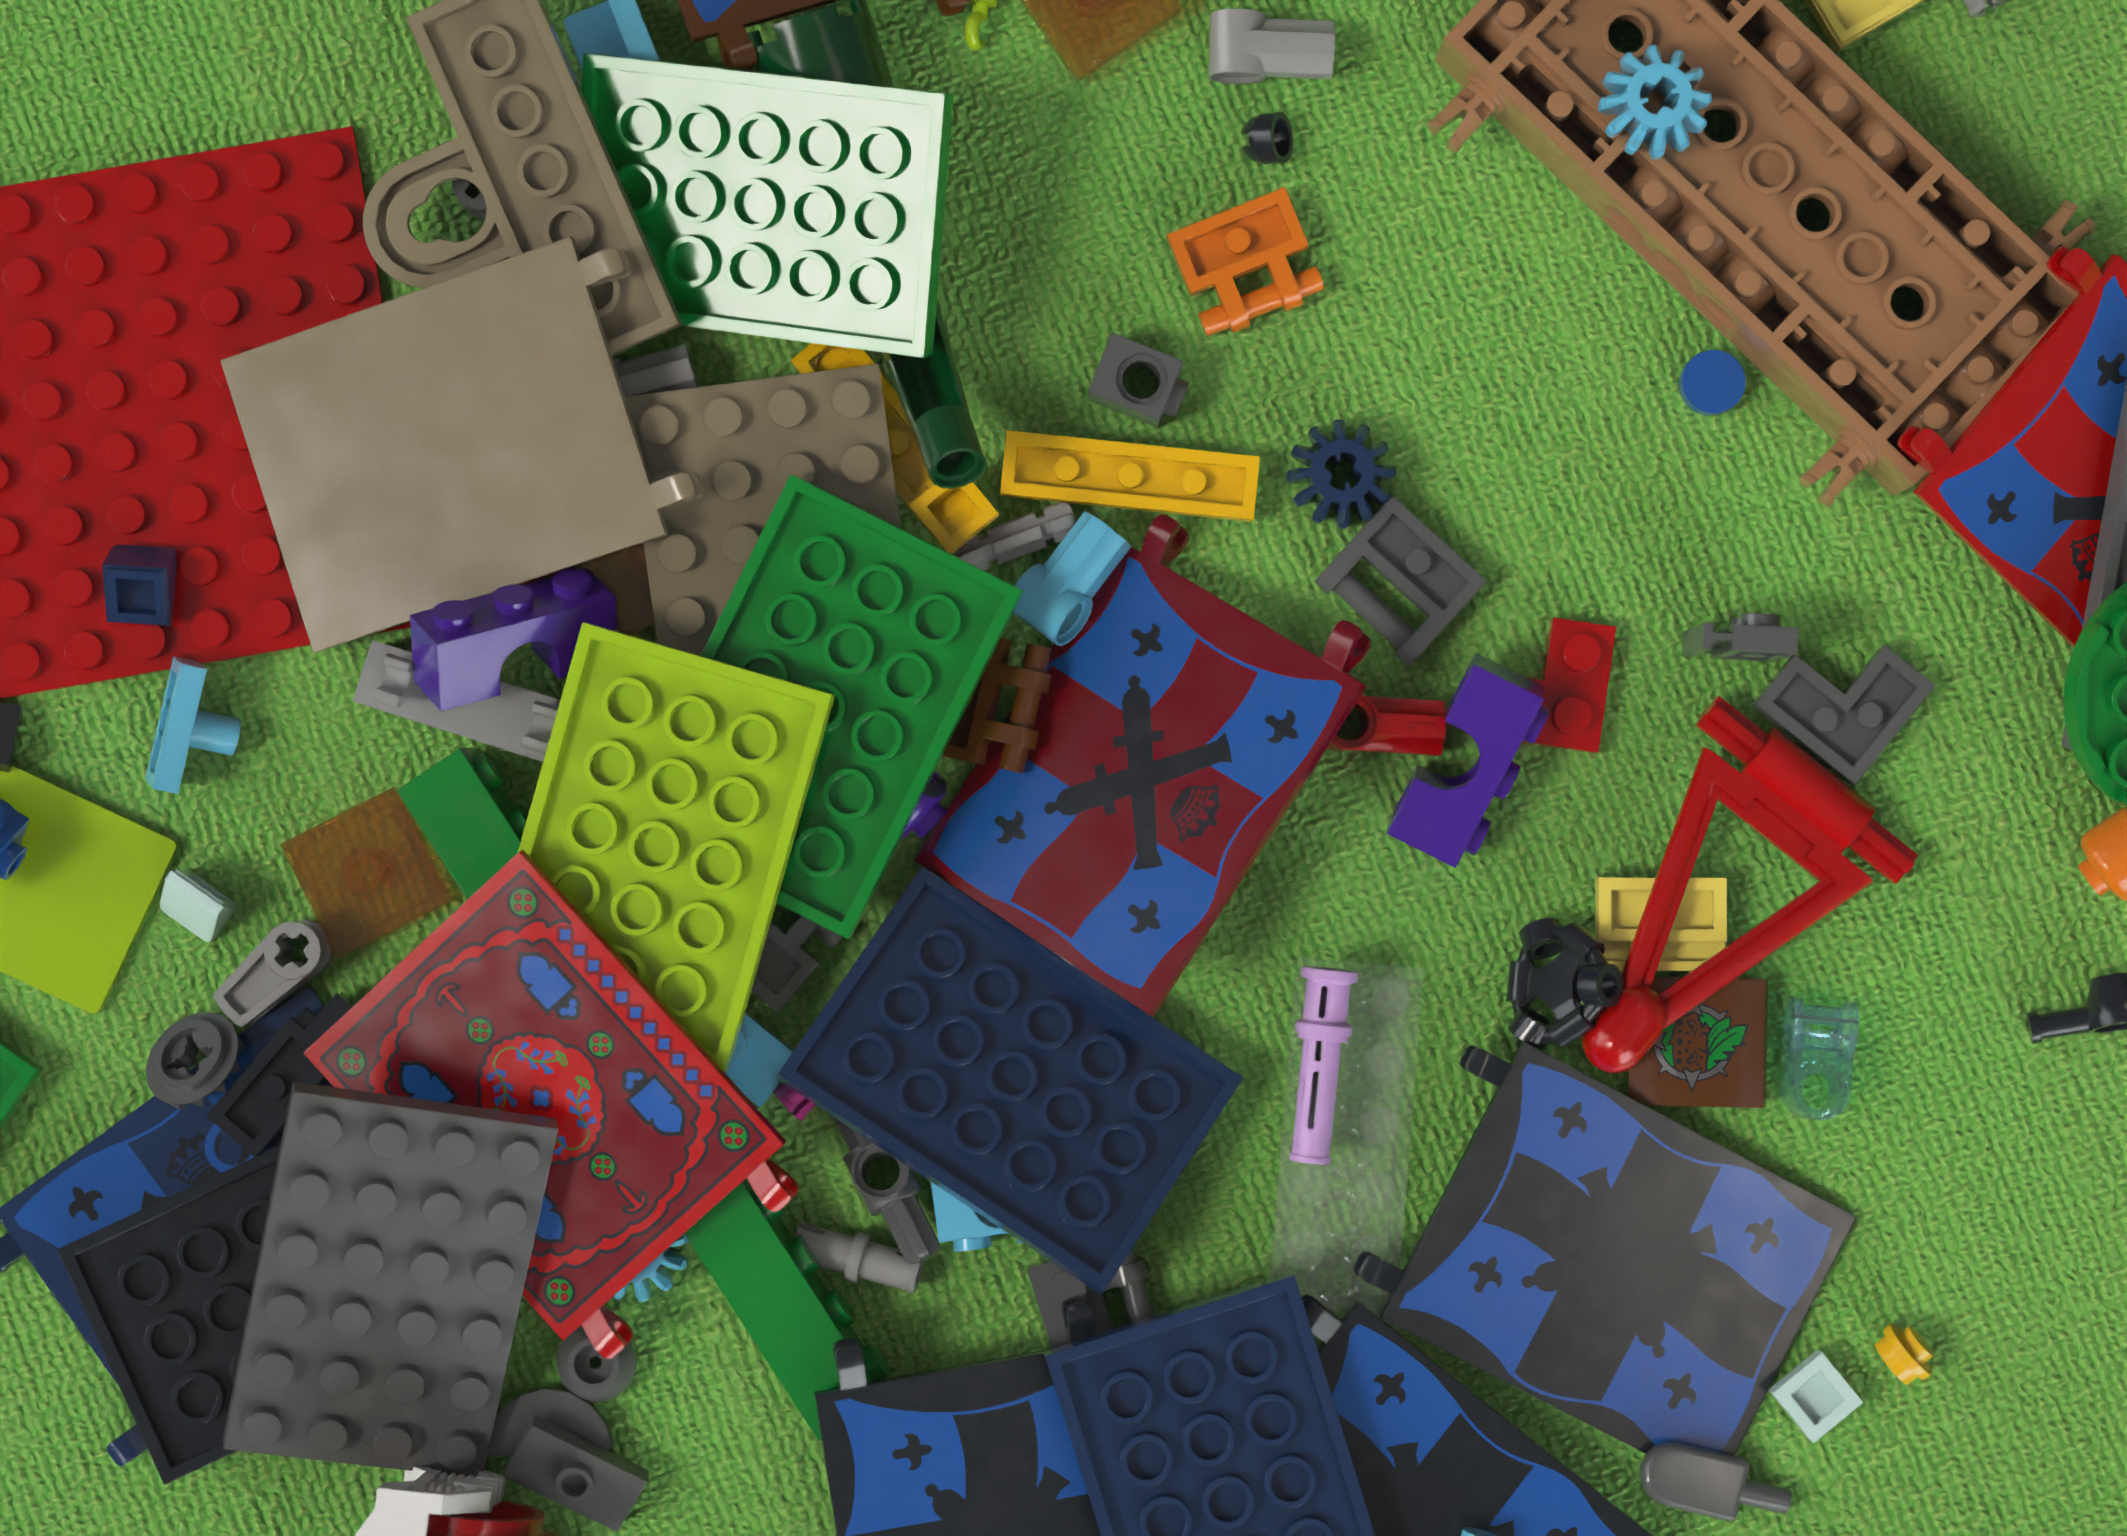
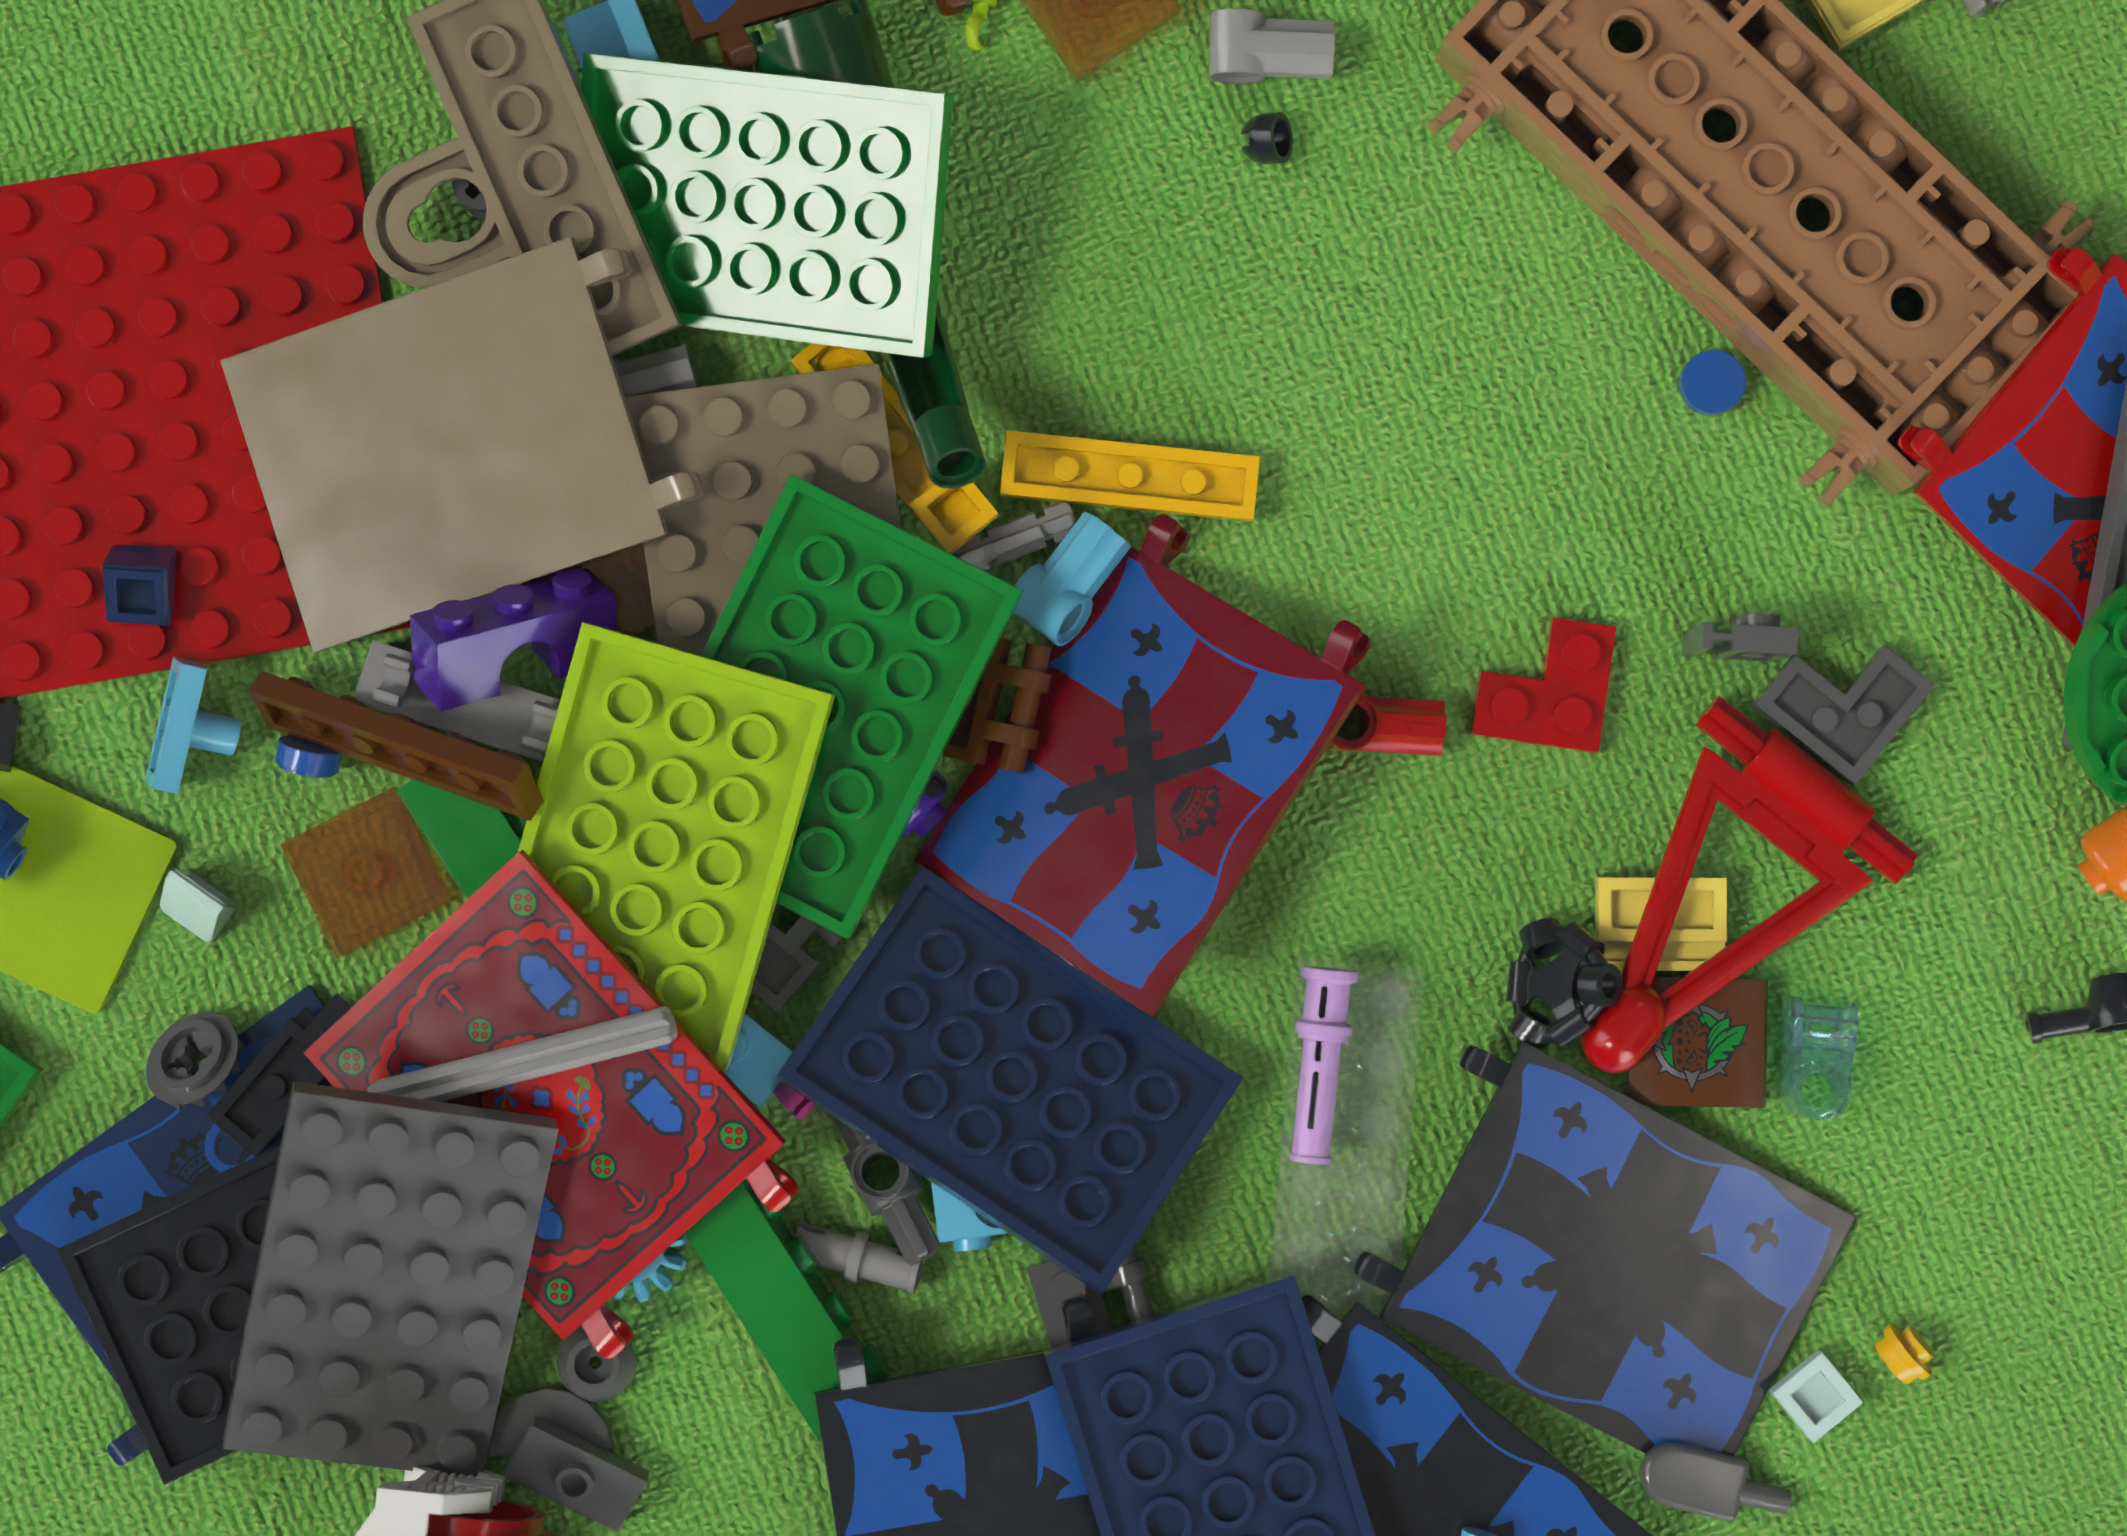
light grey piece [213,920,335,1026] -> none
dark grey brick [1087,332,1189,428] -> none
orange plate [1166,187,1324,337] -> none
dark blue gear [1286,419,1396,530] -> none
dark grey plate [1314,496,1487,667] -> none
dark purple arch [1386,653,1550,868] -> none
medium azure gear [1598,45,1712,160] -> none
none -> reddish brown plate [248,671,544,821]
none -> blue tile [275,735,342,778]
none -> light grey axle [367,1006,677,1102]

